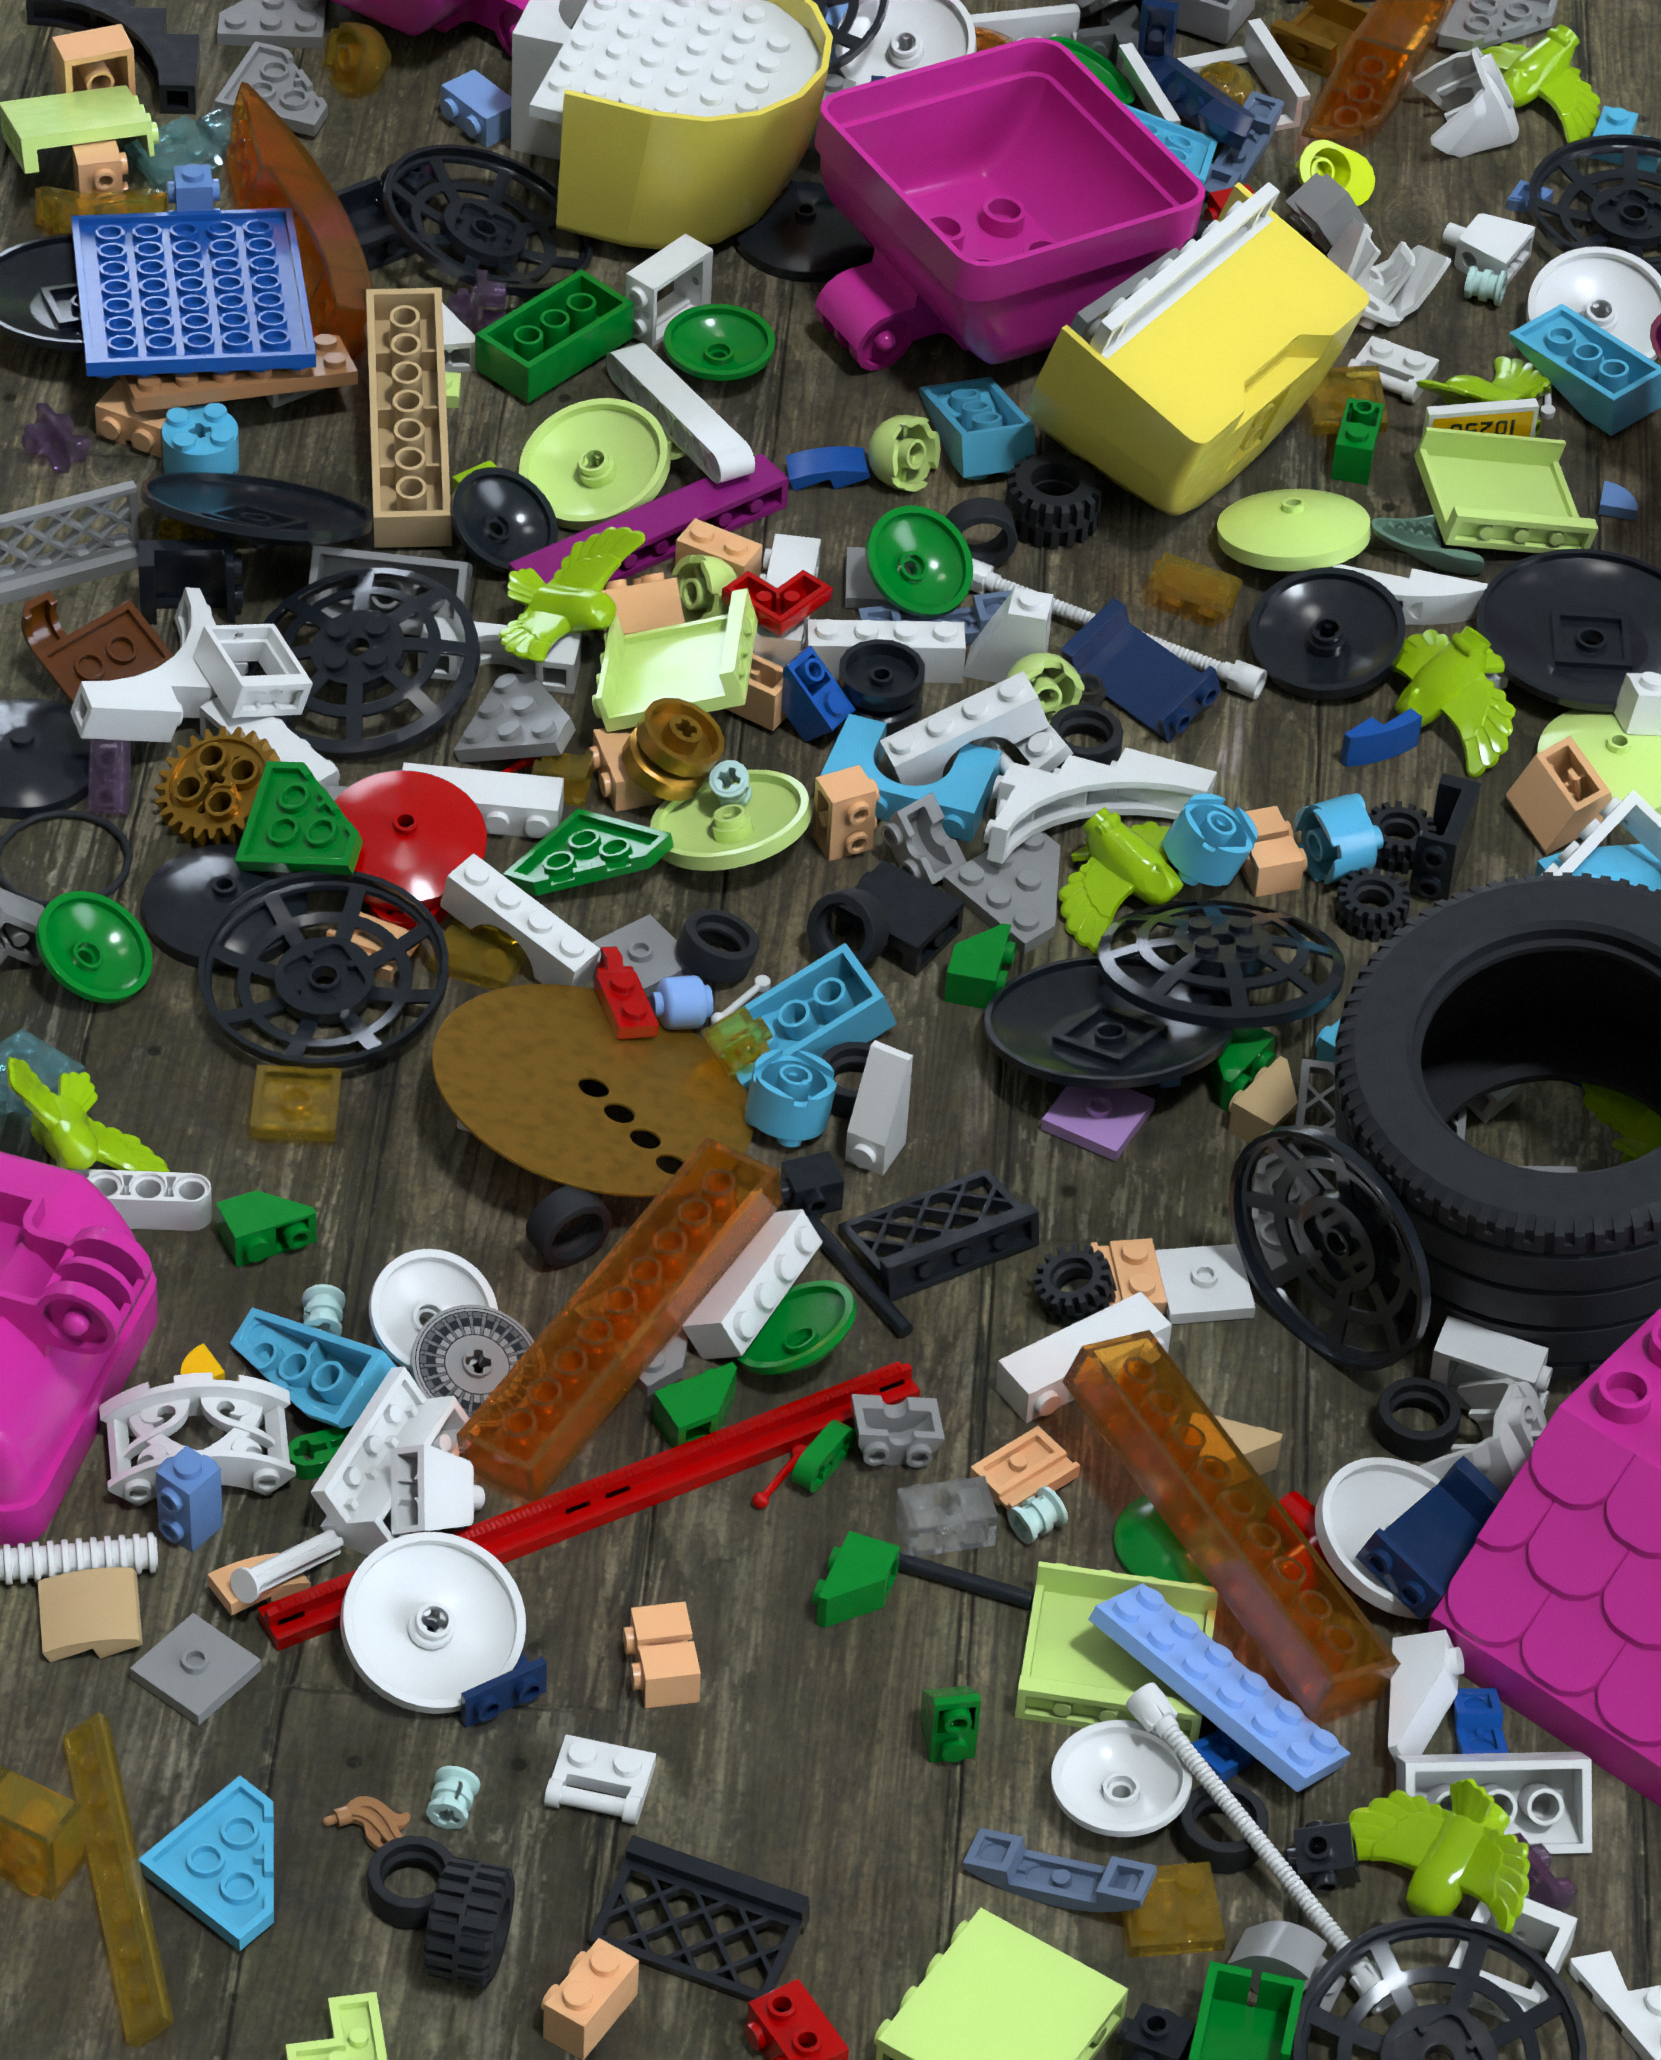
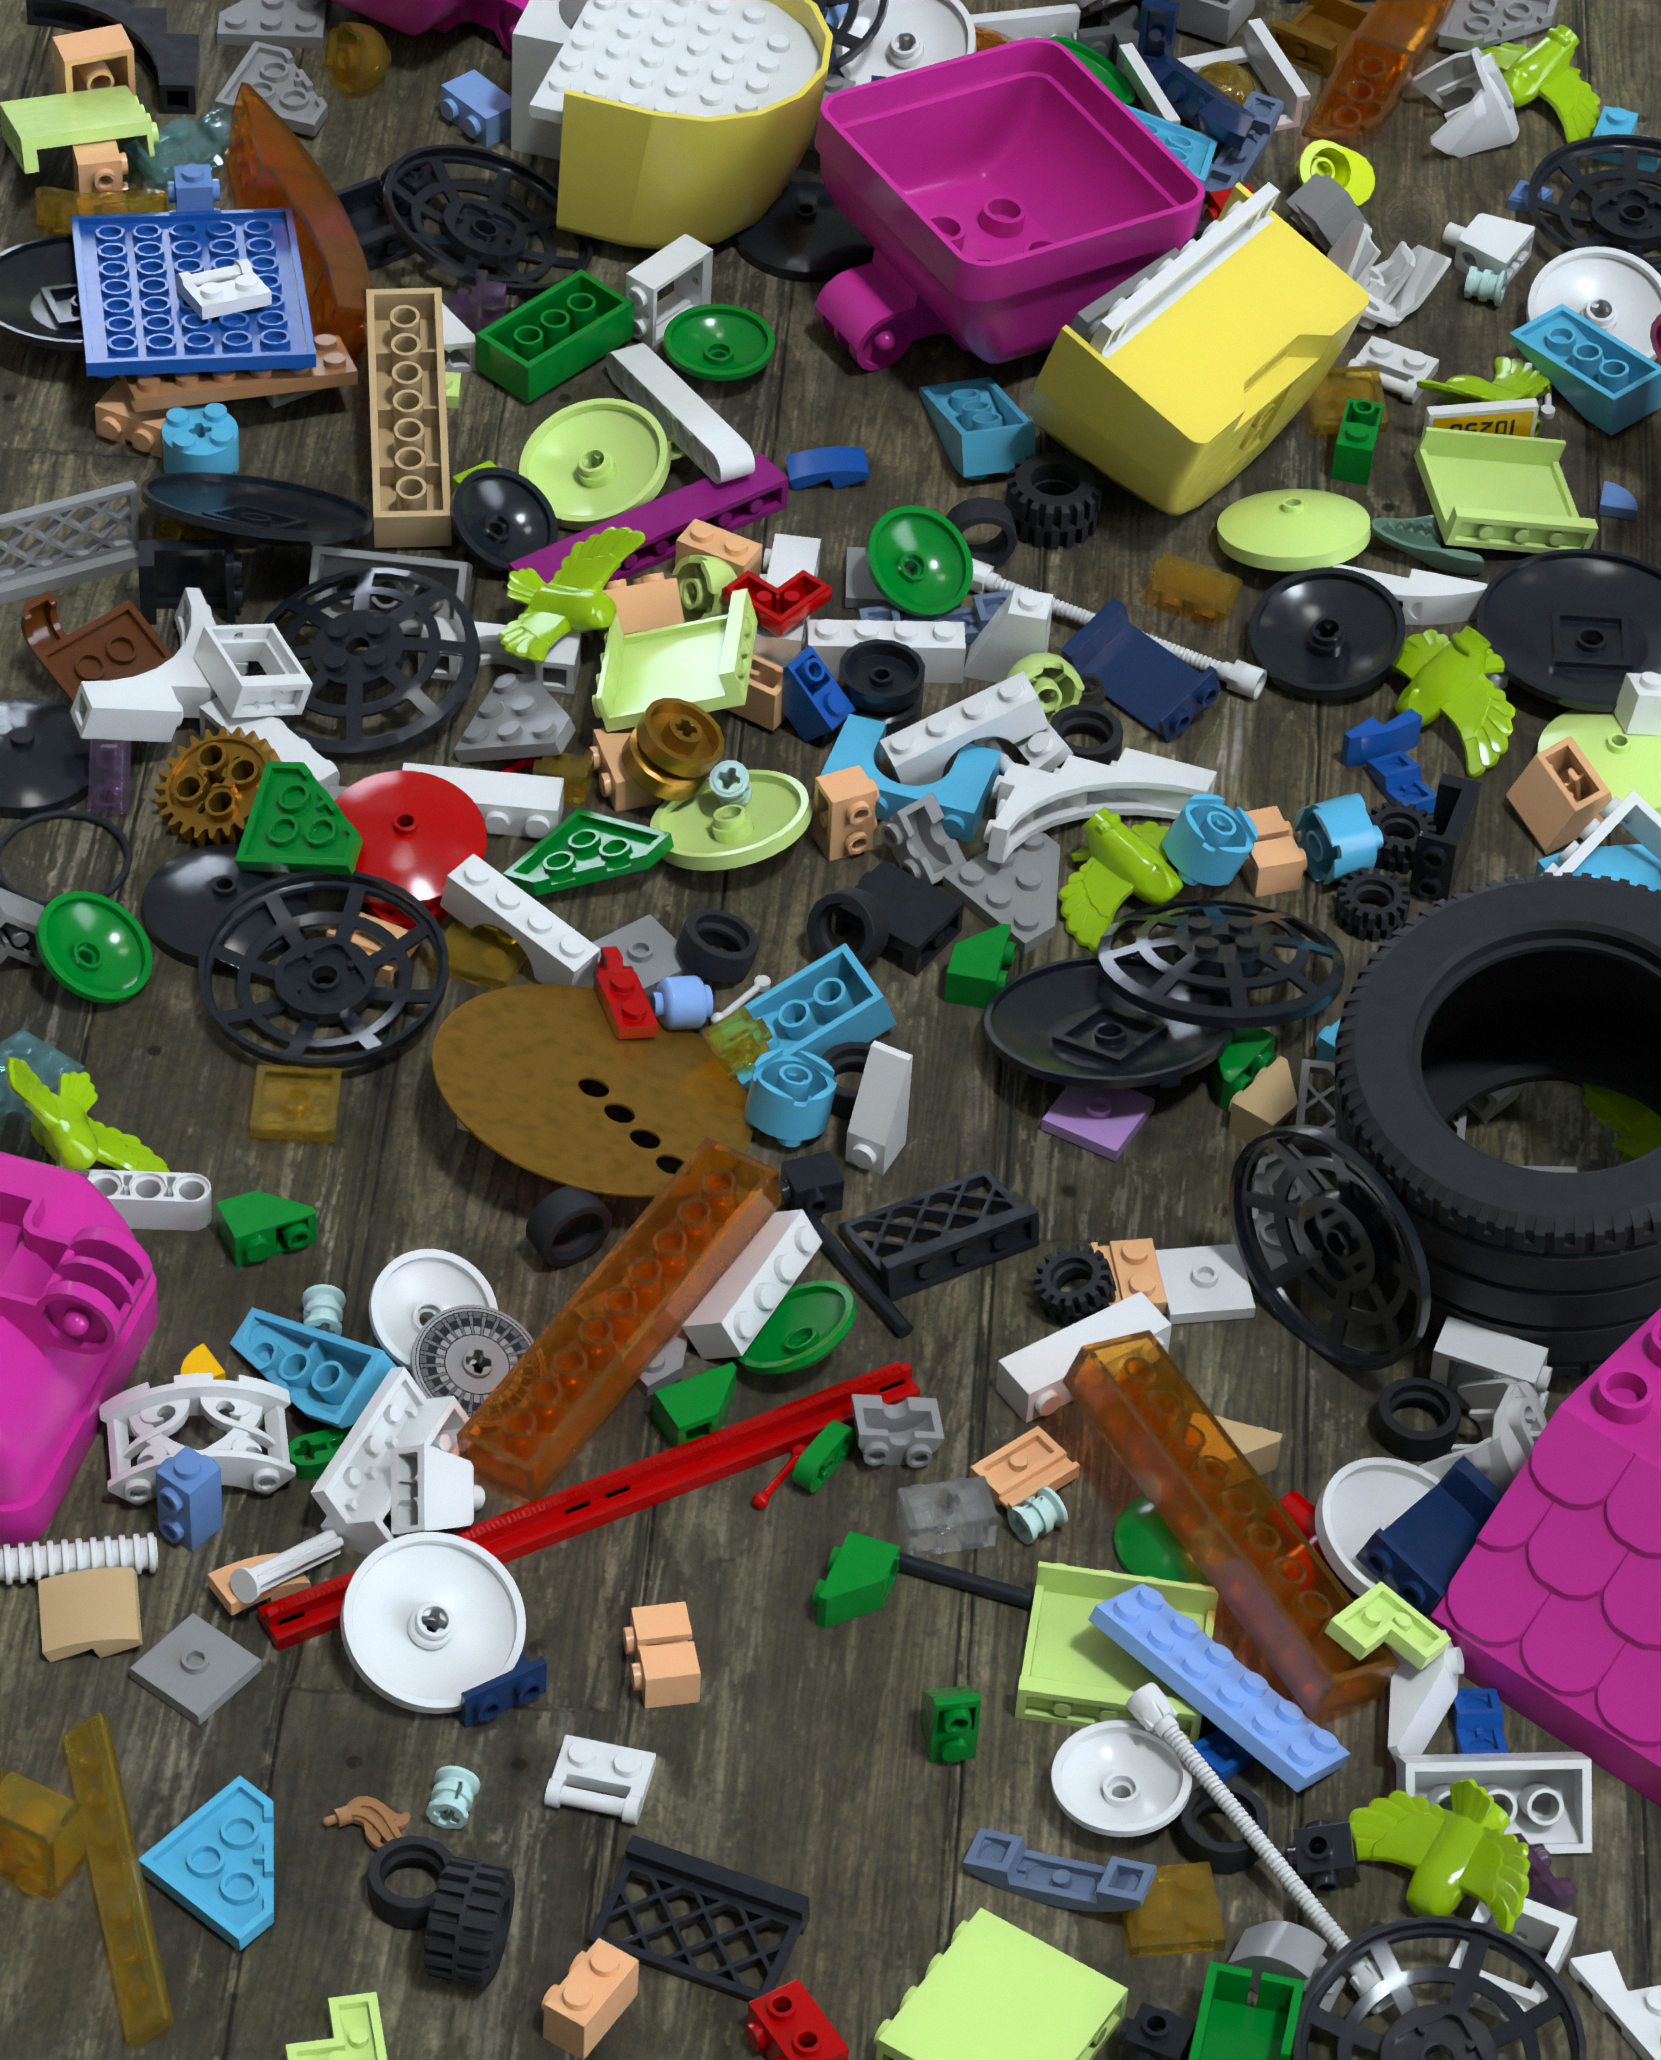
clear purple hips [21,403,91,474] -> none
yellowish green cylinder [868,415,941,492] -> none
none -> white plate [175,258,272,320]
none -> yellowish green plate [1324,1581,1451,1670]
none -> blue slope [1367,750,1437,814]

